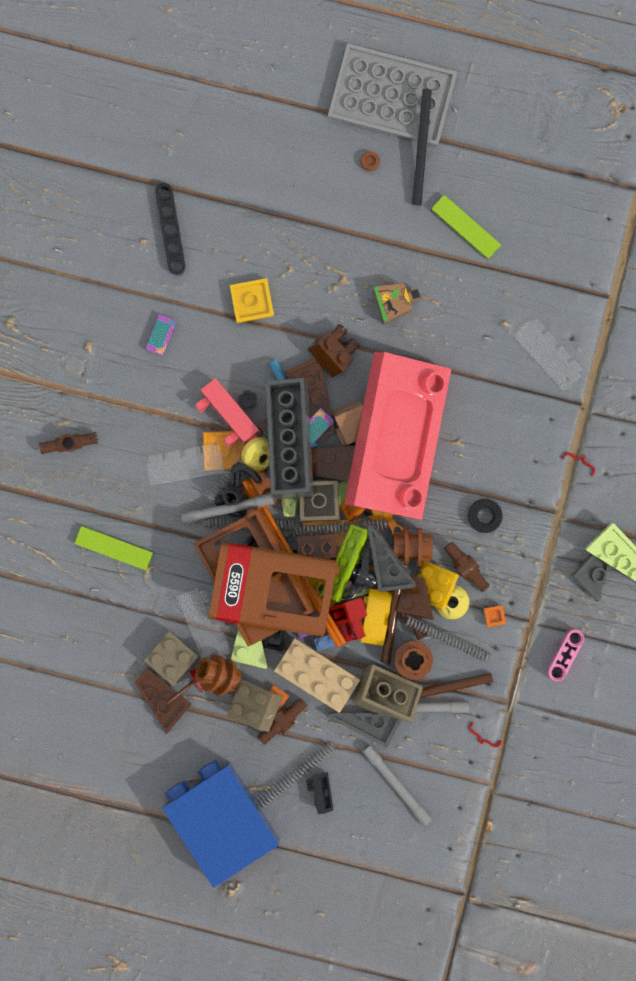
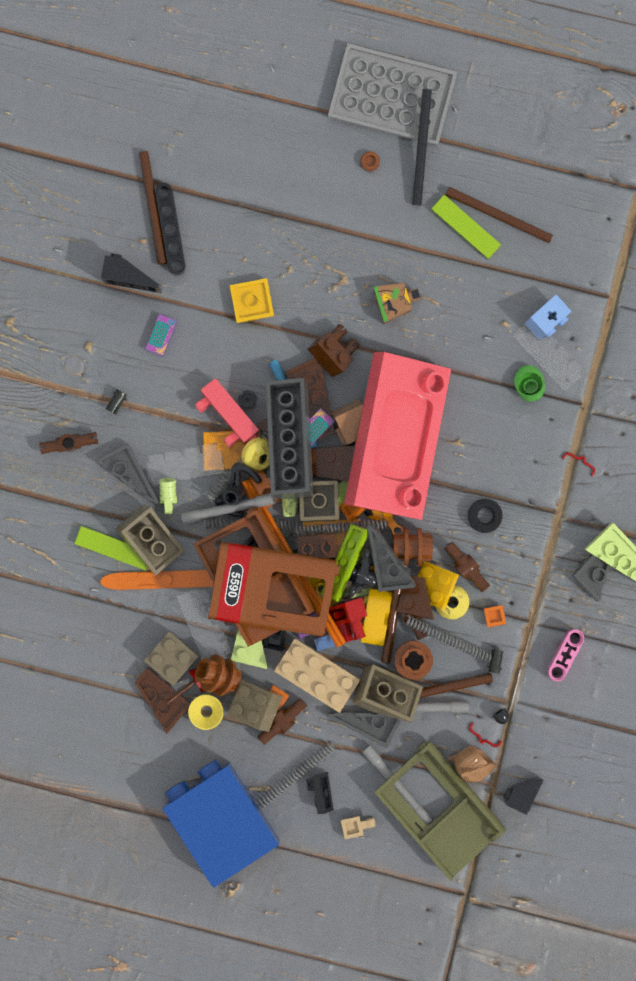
none -> dark grey wing [95,443,160,505]
none -> orange piece [100,570,214,590]
none -> black slope [101,253,162,294]
none -> pearl dark grey pin [105,389,127,415]
none -> dark tan slope [115,504,184,576]
none -> reddish brown piece [139,151,167,265]
none -> yellowish green hinge [159,478,177,514]
none -> light yellow piece [188,694,224,730]
none -> tan plate [341,815,376,839]
none -> olive piece [374,741,507,881]
none -> reddish brown piece [446,187,553,243]
none -> medium nougat helmet [449,744,497,783]
none -> pearl dark grey pin [487,649,504,674]
none -> black hinge [492,708,509,724]
none -> black slope [503,776,544,815]
none -> bright green hat [514,365,545,402]
none -> light blue brick [524,295,572,340]

